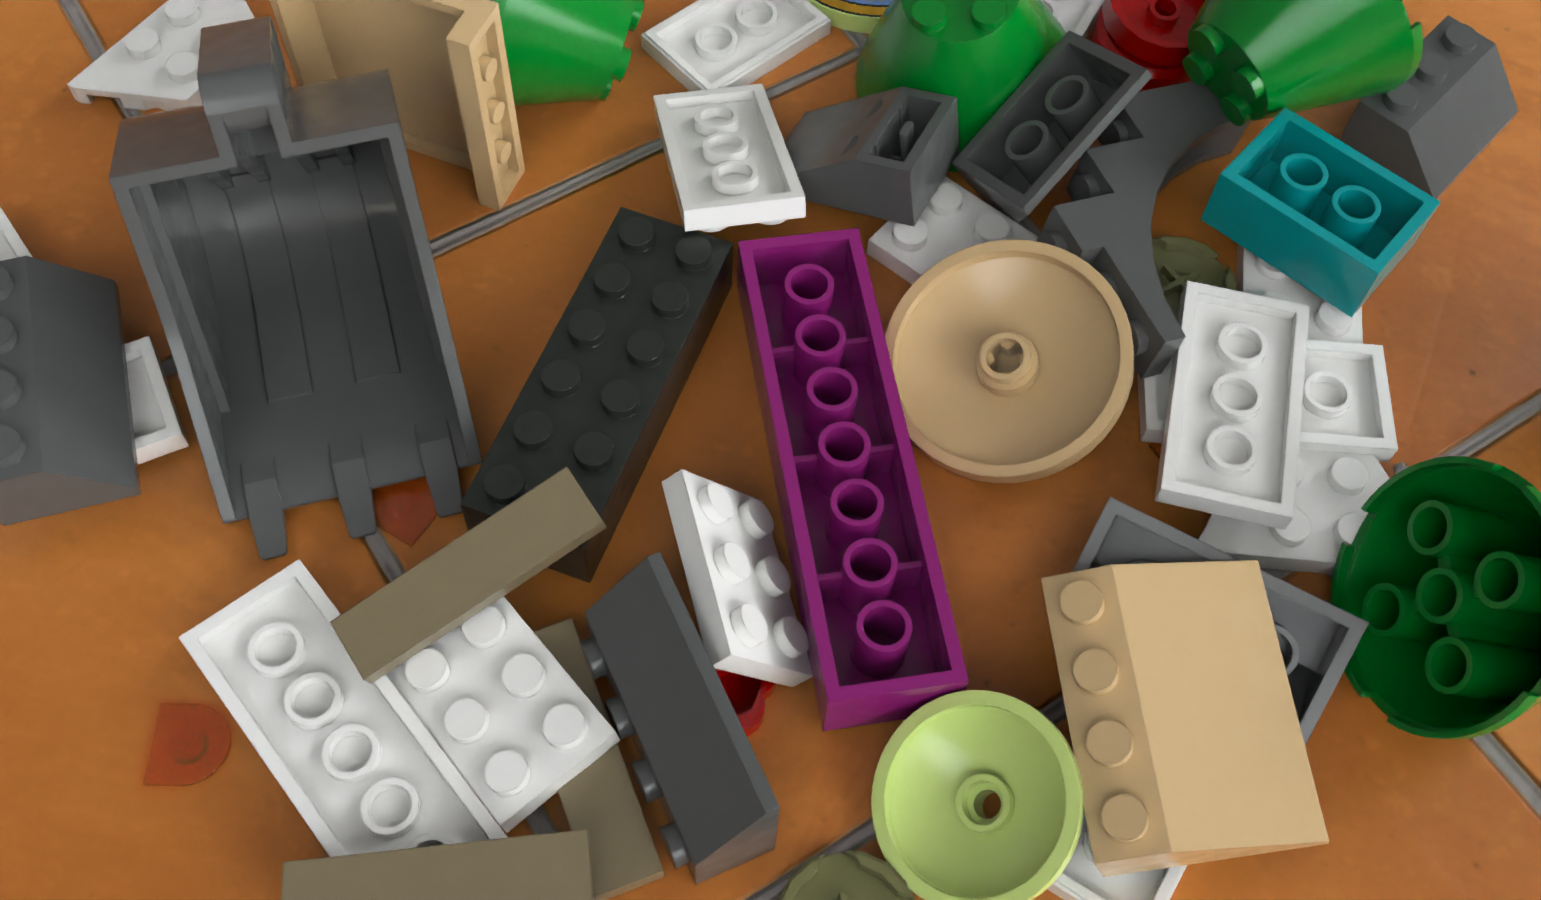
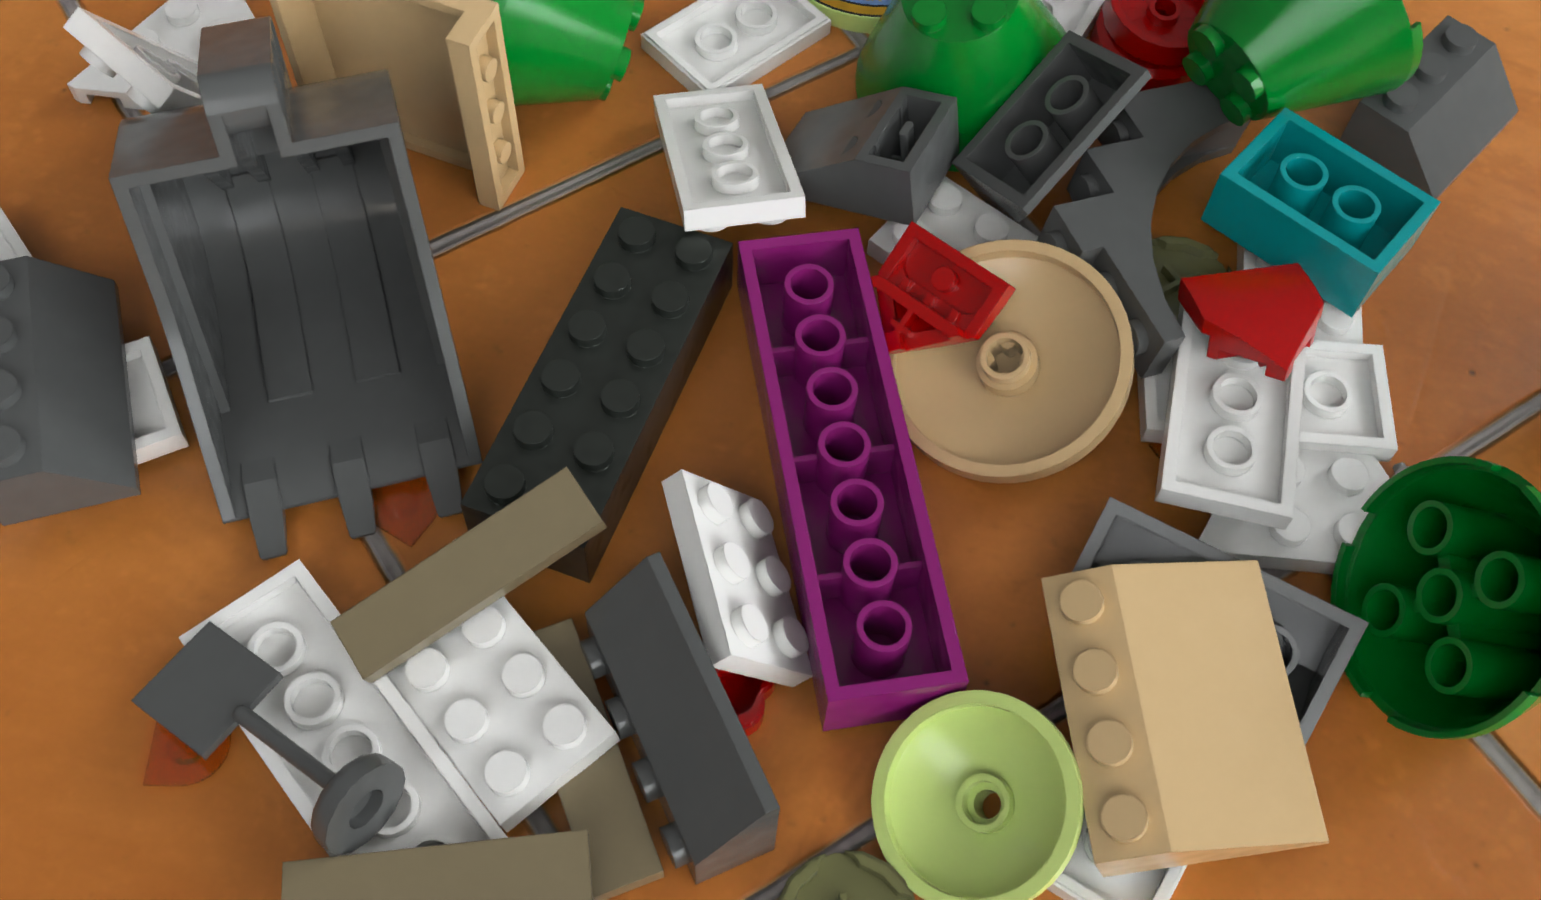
none -> white plate [63,7,202,114]
none -> dark grey piece [131,621,405,856]
none -> red slope [871,221,1016,354]
none -> red slope [1178,263,1324,382]

